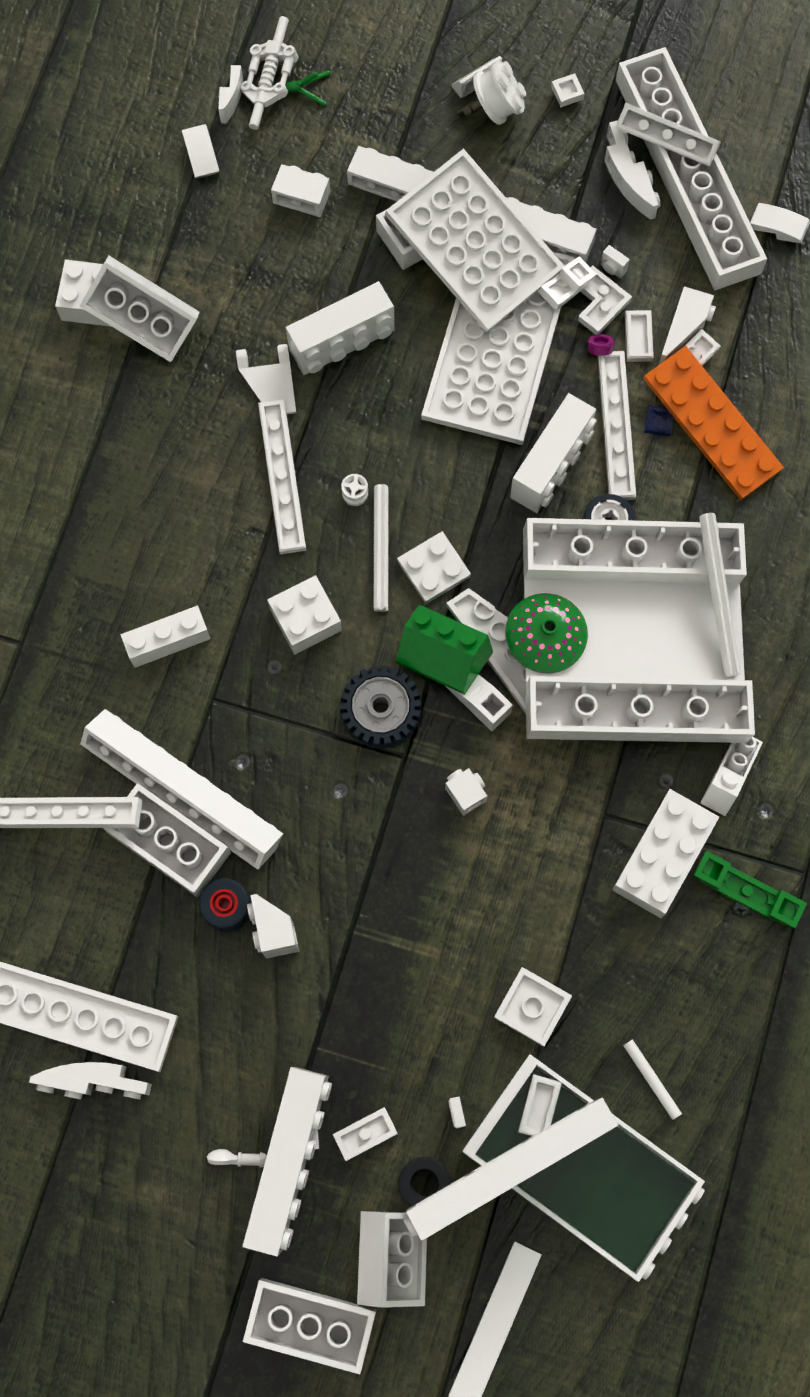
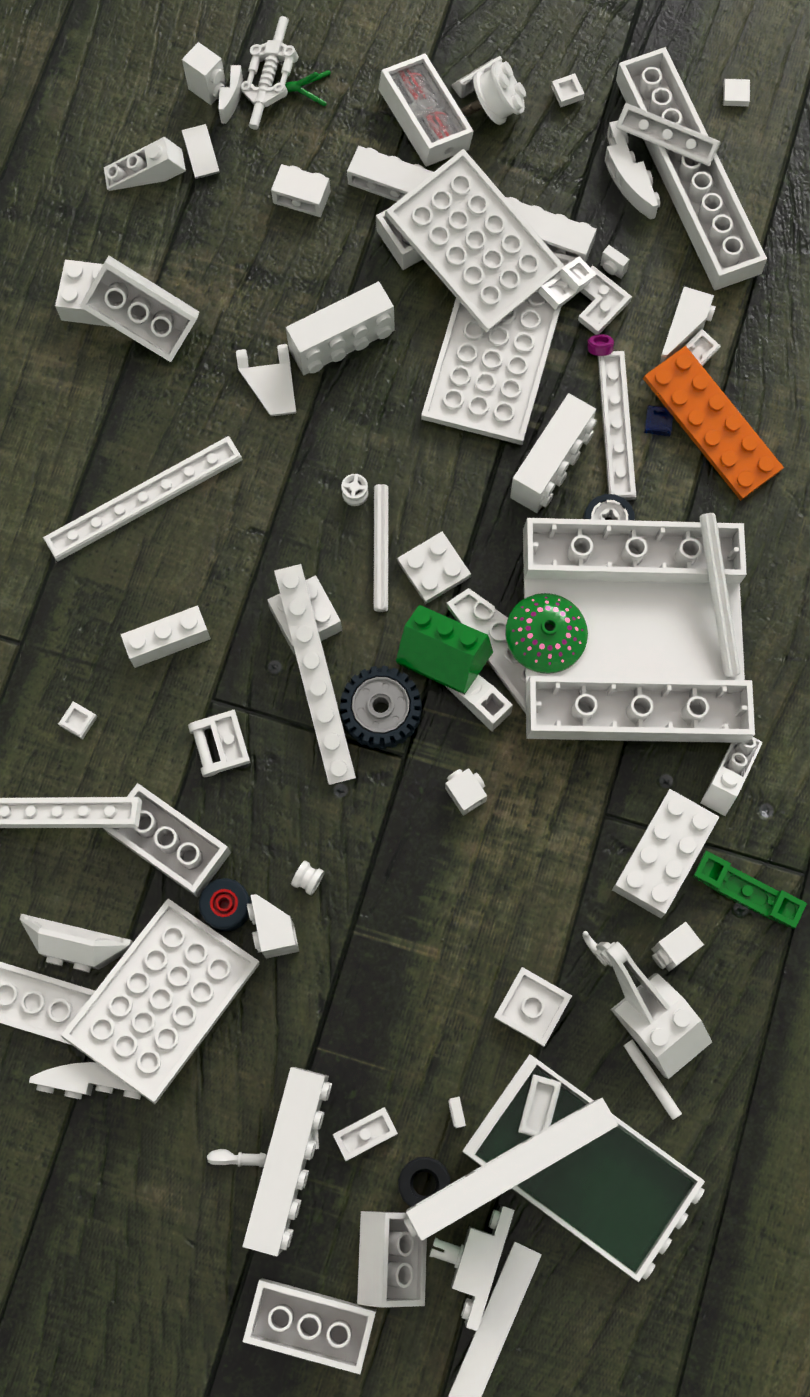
white brick [80,709,283,870] -> none
white tile [258,399,306,554] -> none
white tile [624,310,653,362] -> none
white slope [750,203,810,243] -> none
none -> white wedge [20,914,133,973]
none -> white tile [43,436,242,562]
none -> white tile [58,701,97,740]
none -> white plate [61,899,259,1104]
none -> white slope [104,137,186,191]
none -> white brick [182,42,227,105]
none -> white plate [188,709,251,777]
none -> white plate [274,564,356,785]
none -> white wheel [291,860,324,896]
none -> brick [379,54,474,167]
none -> white brick [429,1205,515,1331]
none -> white slope [582,931,712,1079]
none -> white brick [651,922,704,972]
none -> white tile [723,79,750,106]

